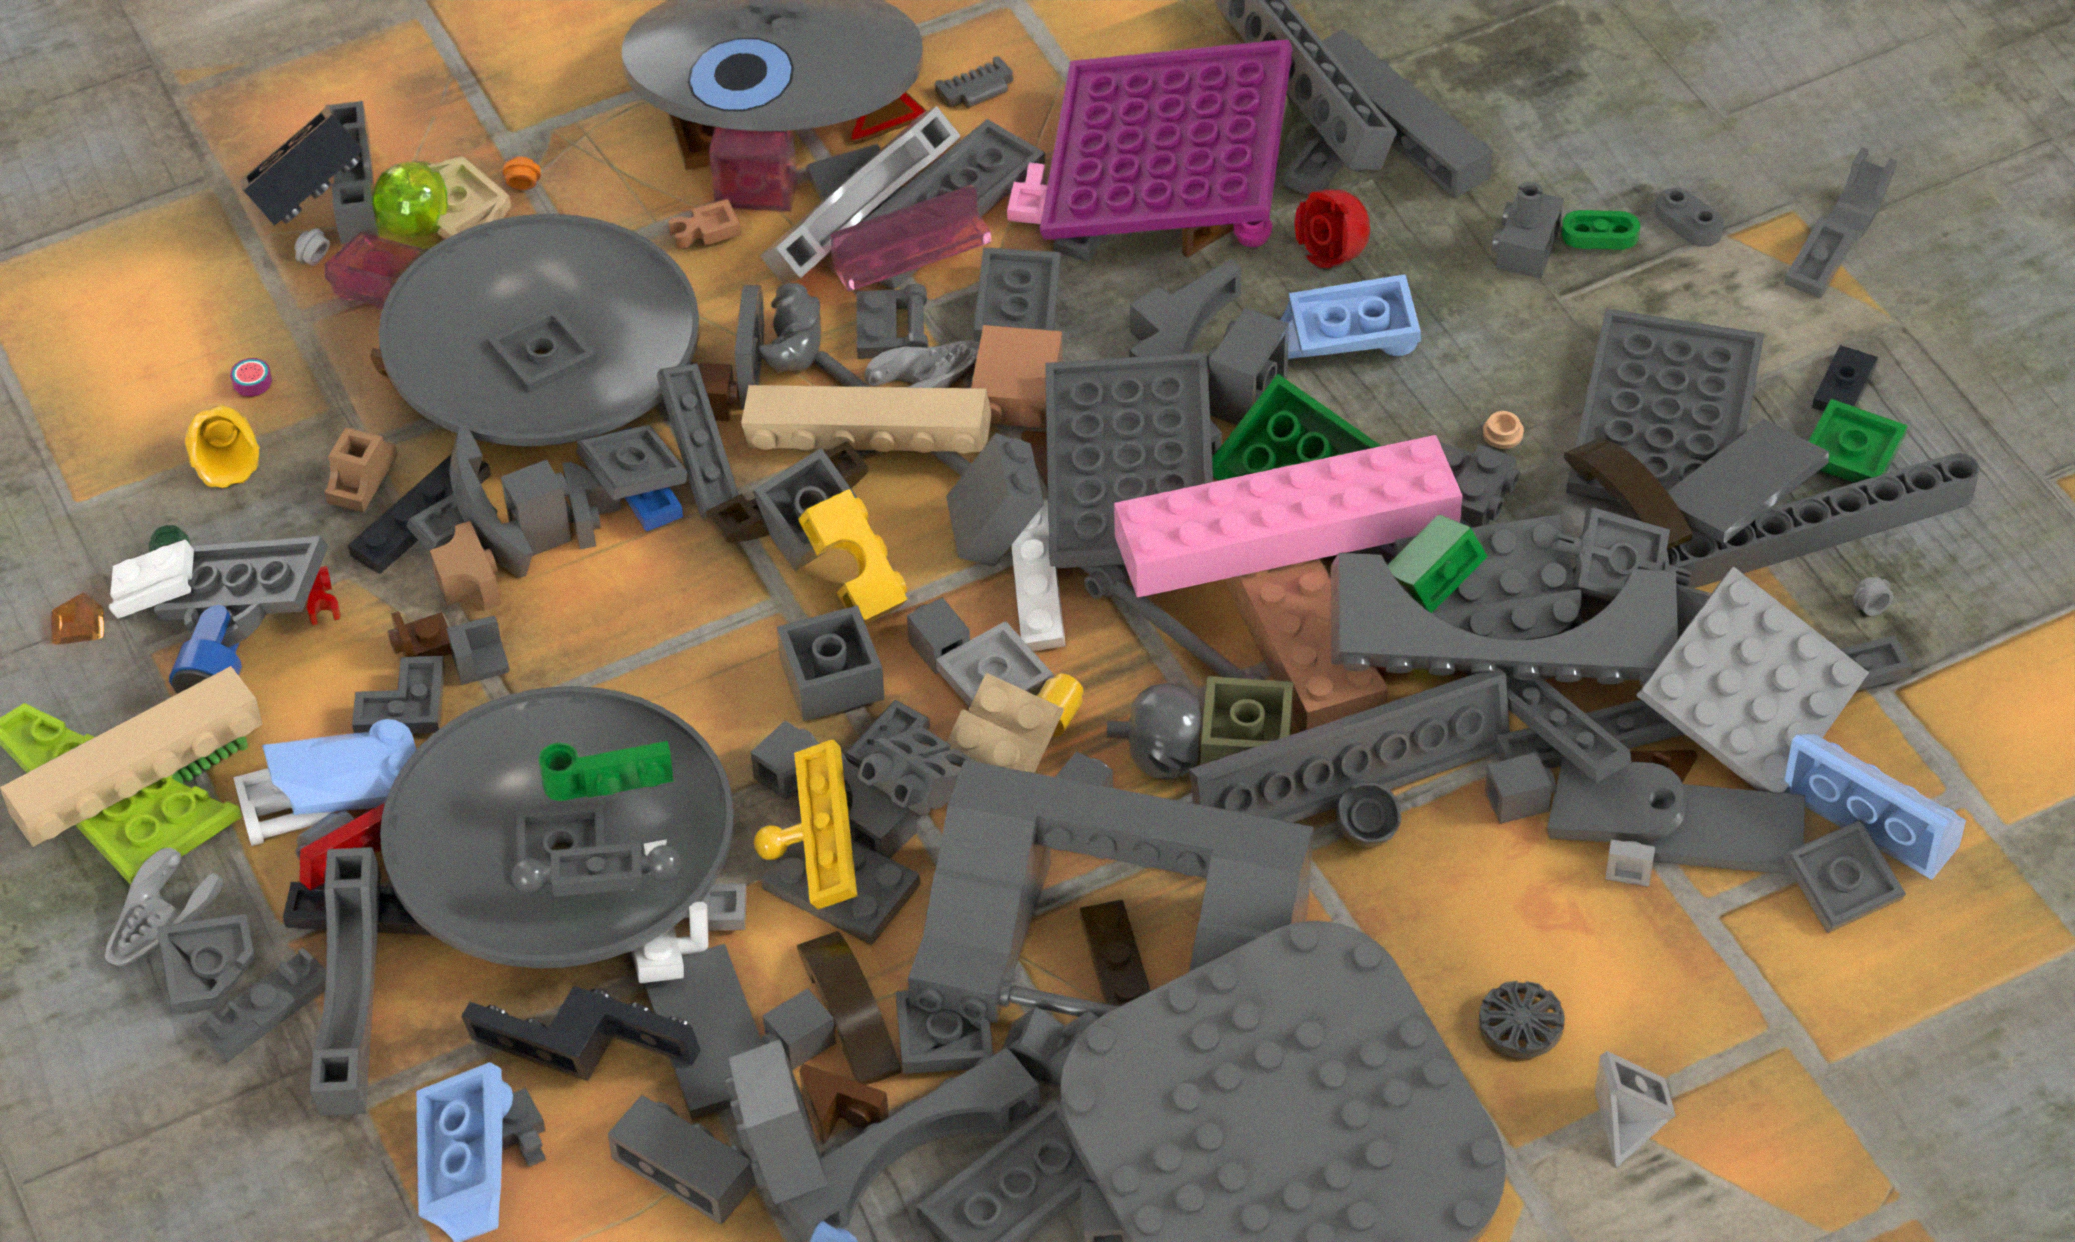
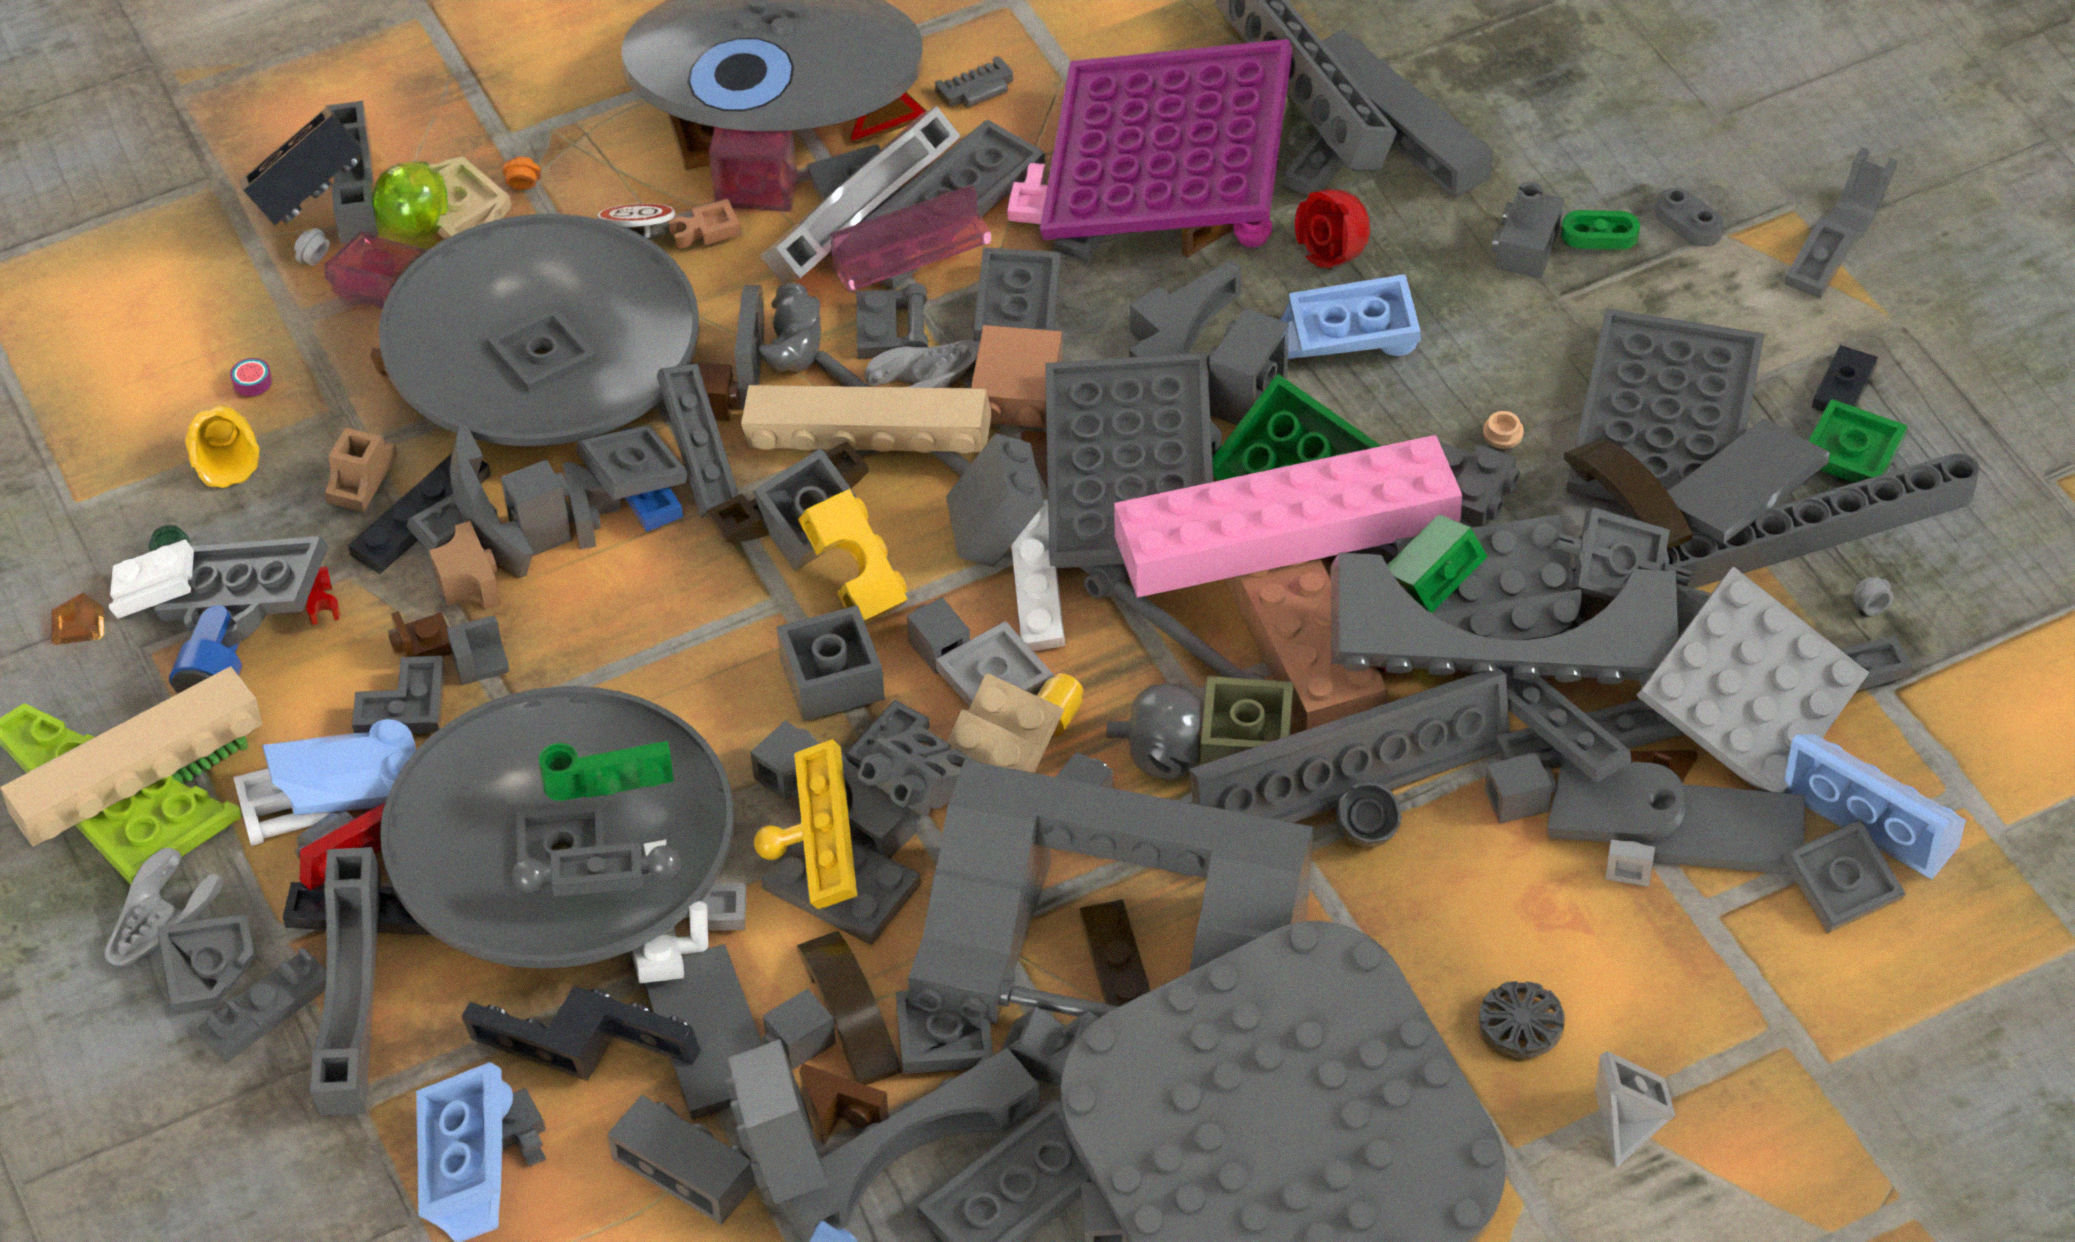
none -> white piece [597,204,675,238]

